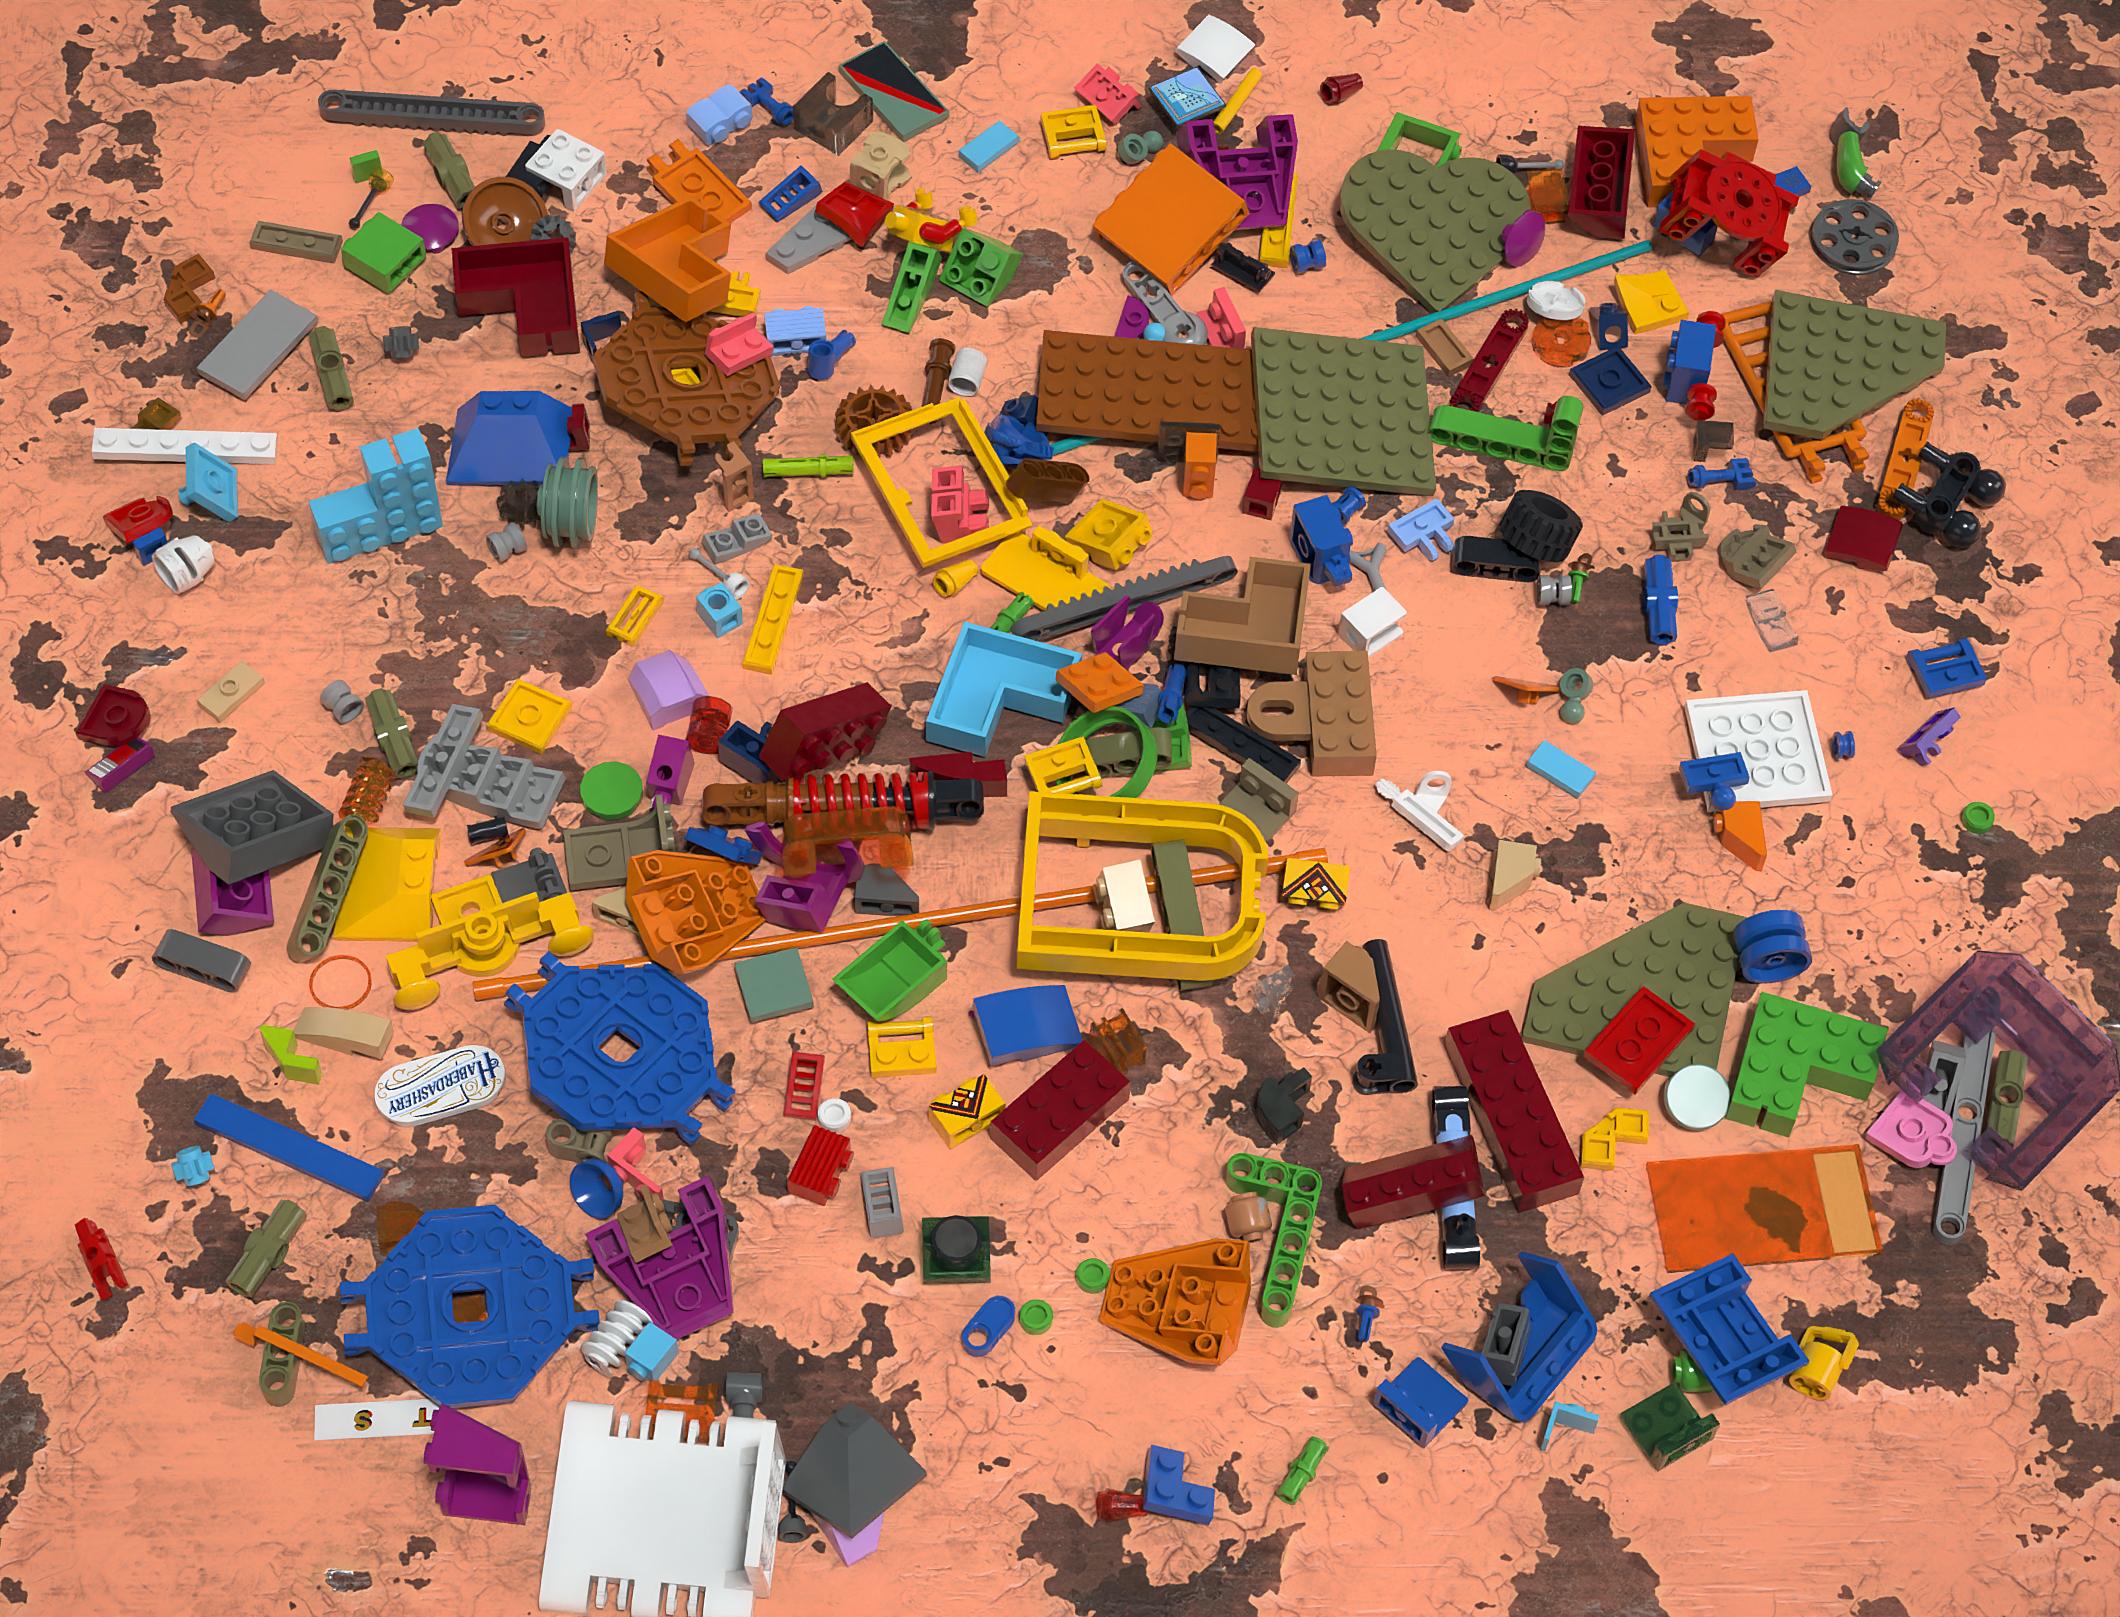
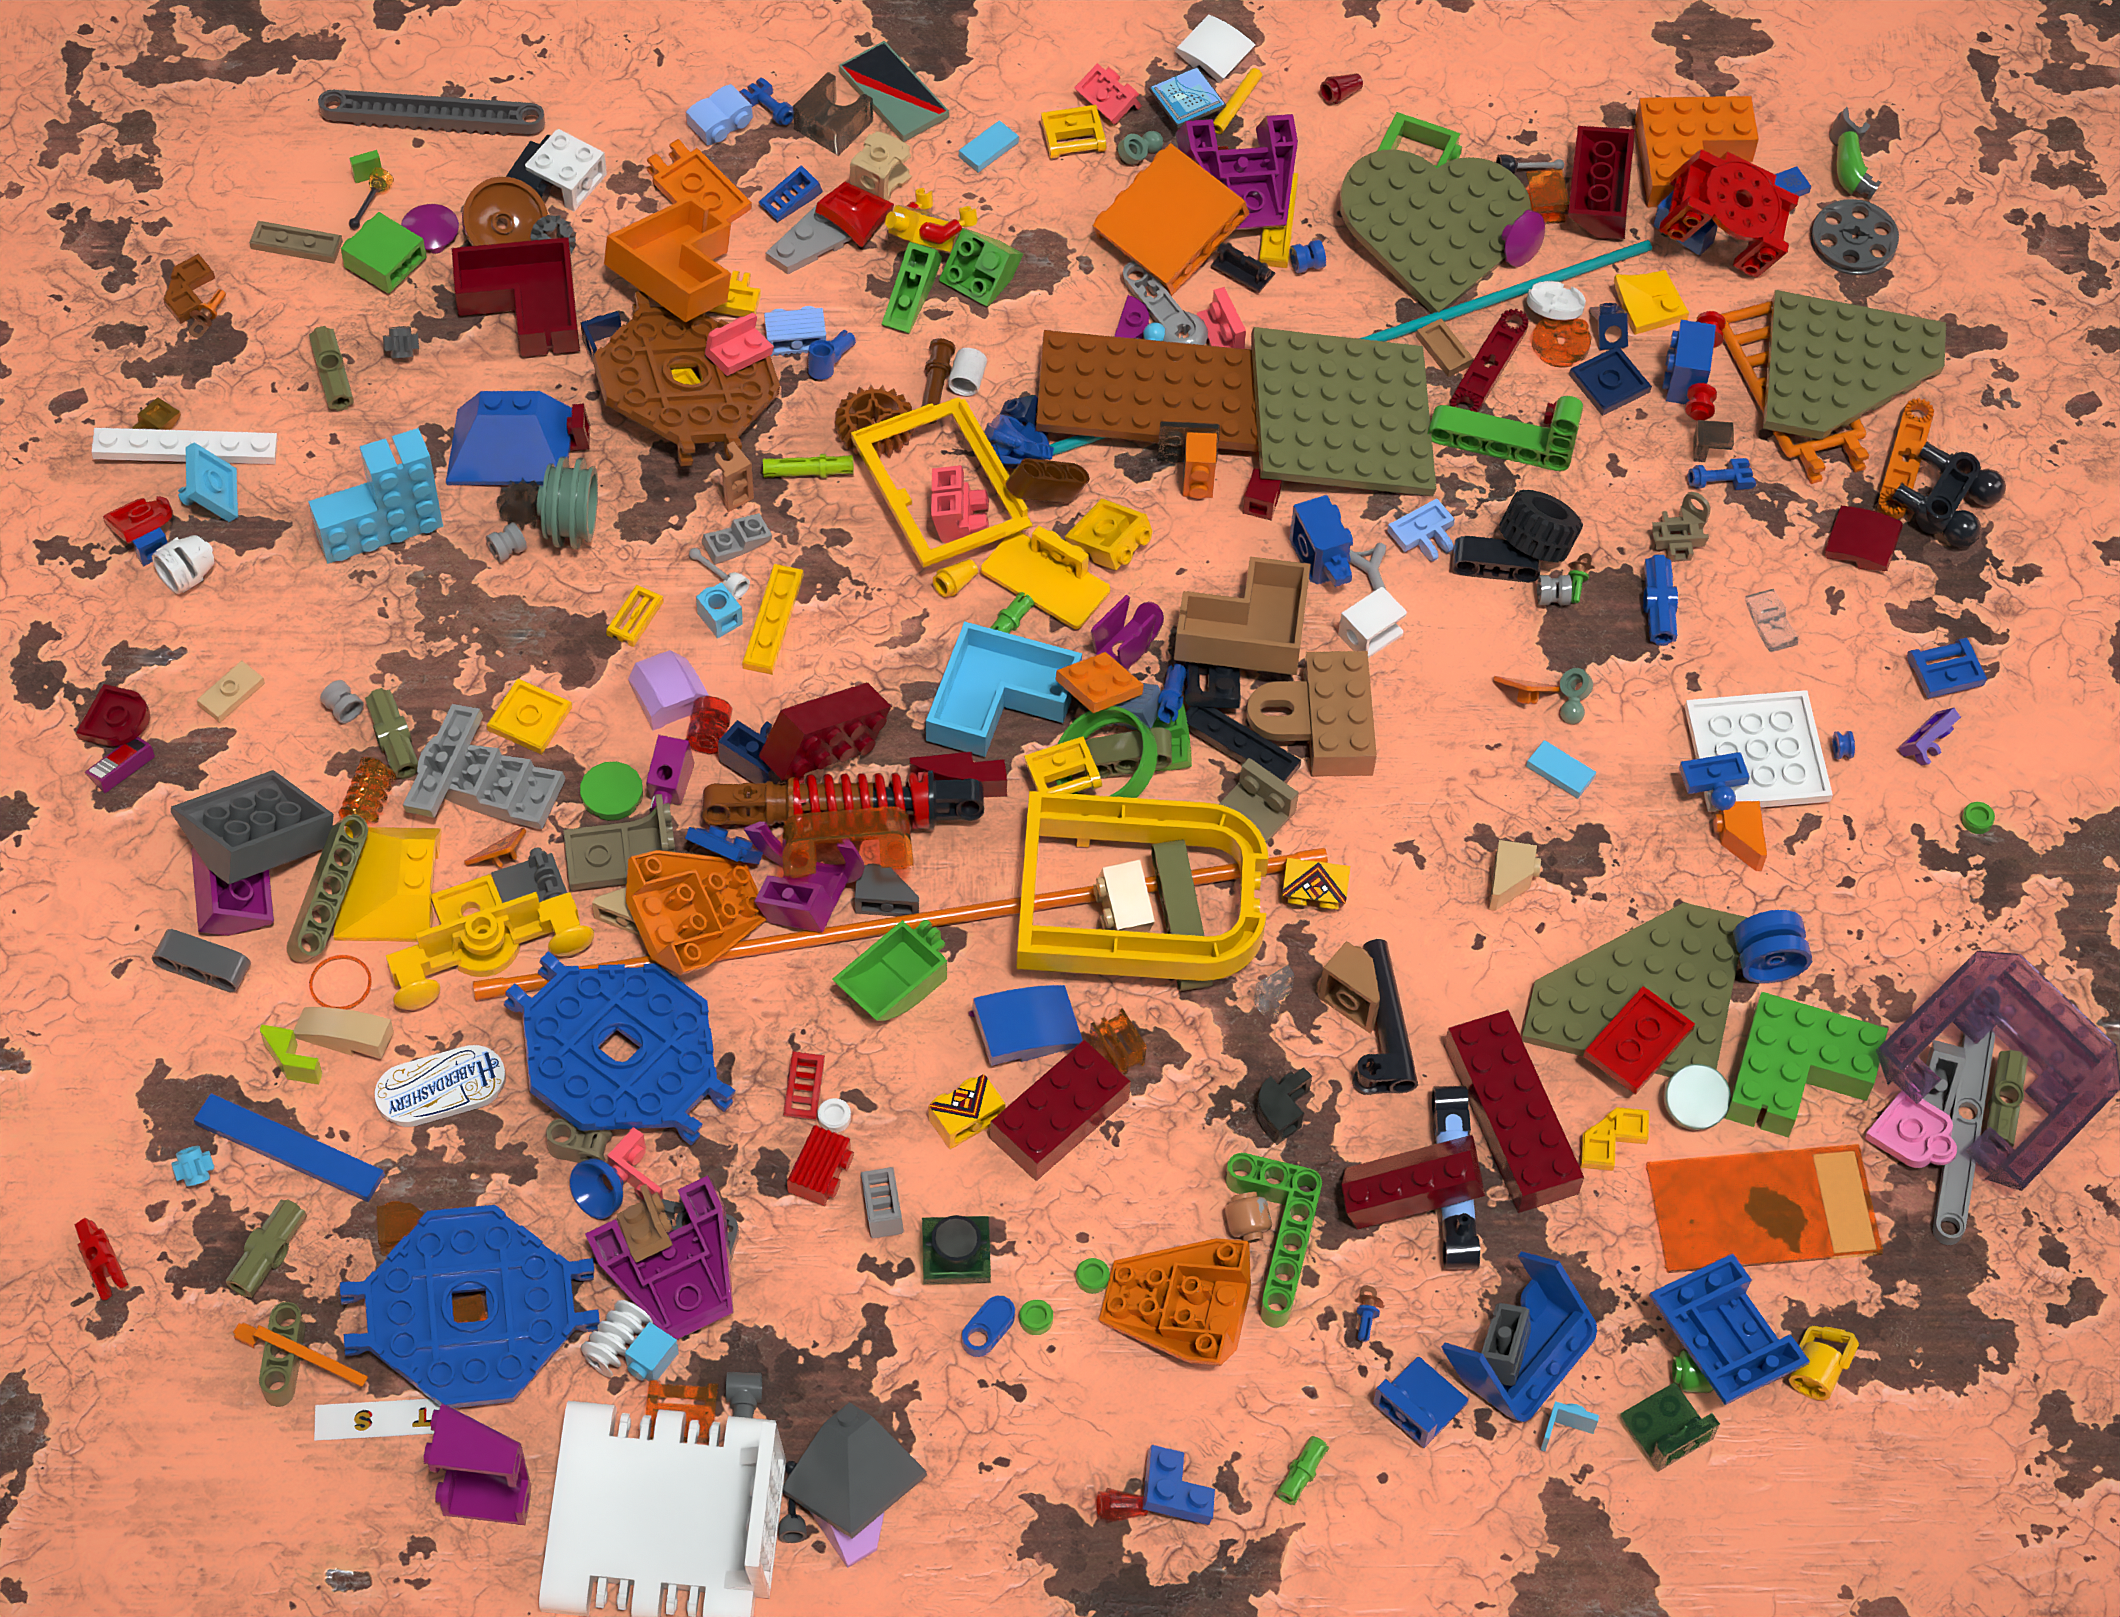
light grey tile [197,289,318,400] -> none
olive piece [423,131,475,208] -> none
black pin [467,815,509,845] -> none
sand green tile [734,947,814,1023] -> none
yellow plate [867,1016,937,1078] -> none
dark grey gear [1010,556,1238,641] -> none
blue bush [1332,486,1366,525] -> none
white piece [1375,771,1464,852] -> none
dark tan slope [1720,524,1796,589] -> none

